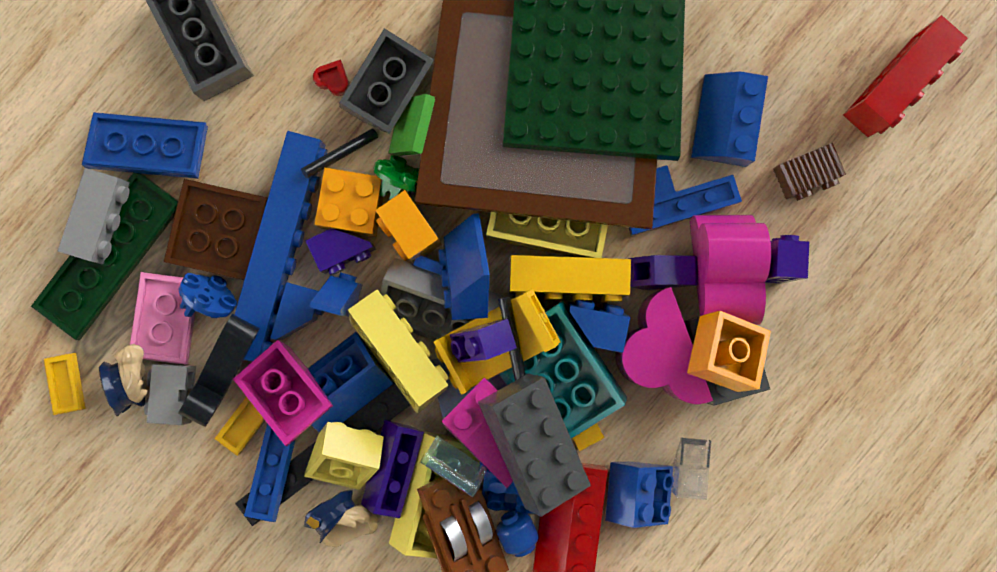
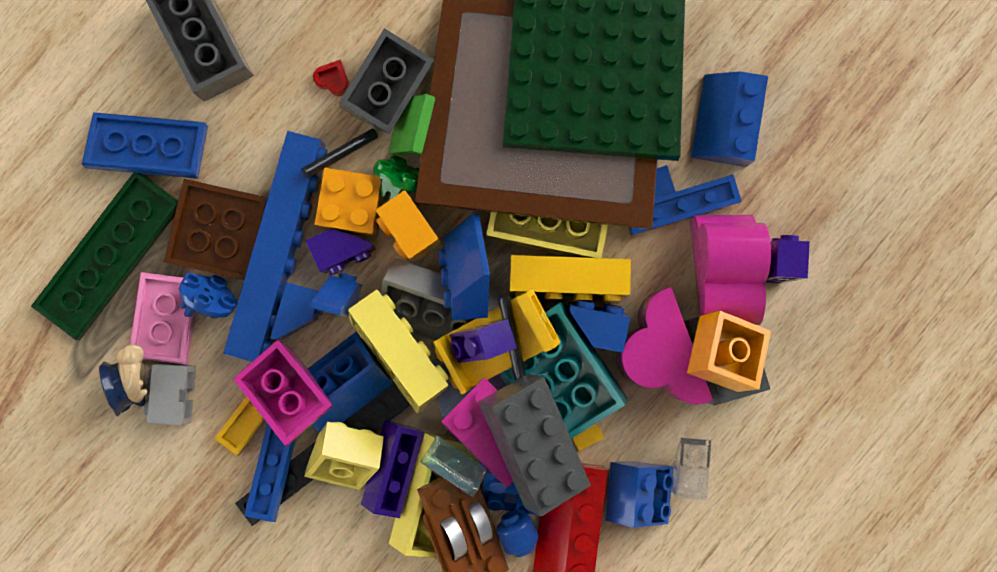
yellow tile [44,353,86,415] -> none
light grey brick [58,168,130,264] -> none
black beam [178,314,260,427] -> none
piece [304,490,378,547] -> none
blue tile [413,256,445,275] -> none
dark purple slope [628,255,698,290] -> none
reddish brown brick [773,143,846,201] -> none
red brick [843,15,968,137] -> none

